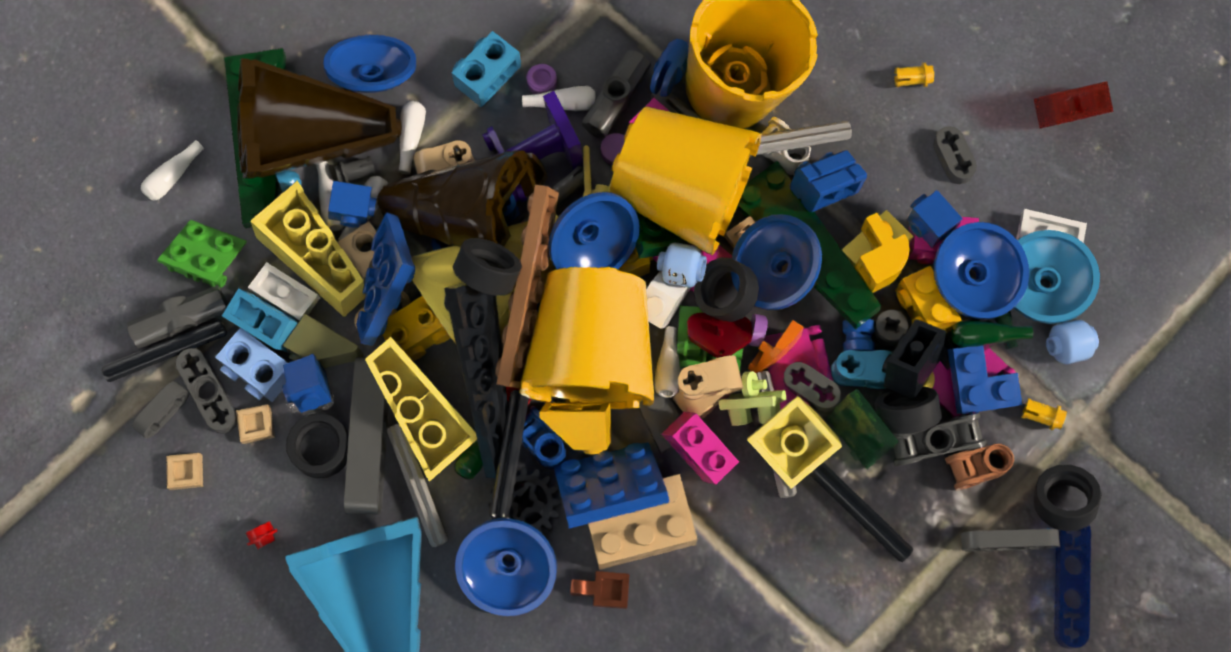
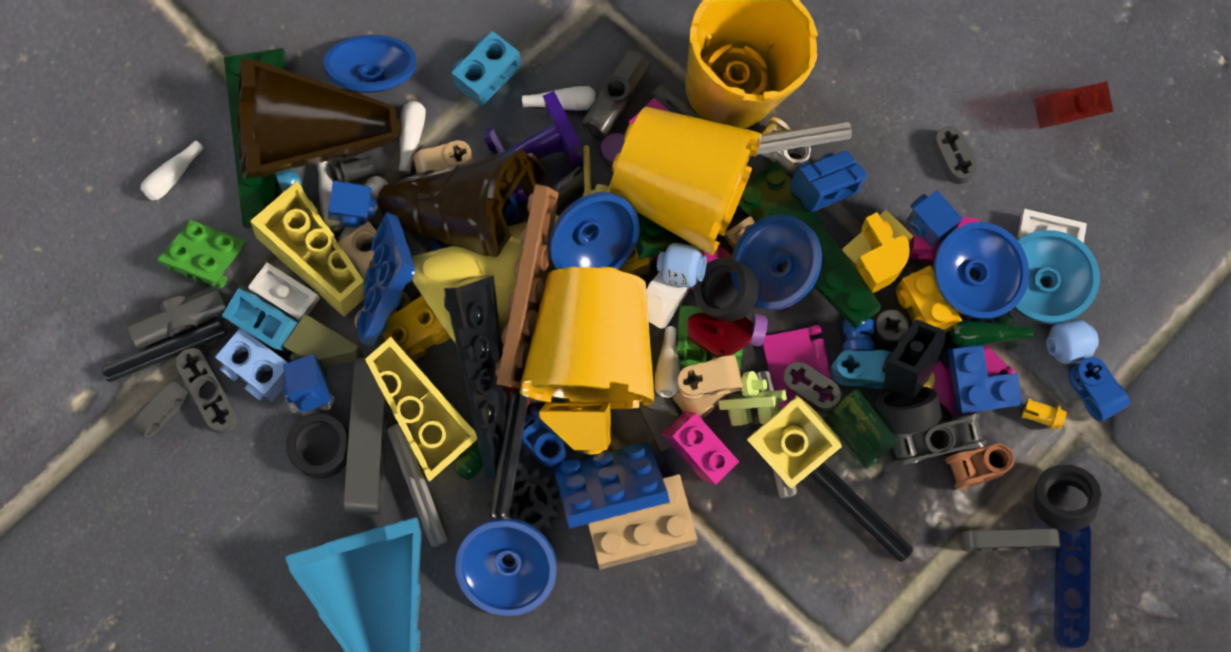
tan tile [166,453,203,490] -> none
tan tile [236,404,275,444] -> none
red plate [245,521,278,549] -> none
black tyre [453,238,522,296] -> none
medium lavender tile [526,64,557,95] -> none
copper plate [570,571,630,609] -> none
blue arm [650,39,689,97] -> none
orange slope [748,320,804,373] -> none
yellow pin [894,62,934,87] -> none
none -> blue piece [1068,357,1130,423]

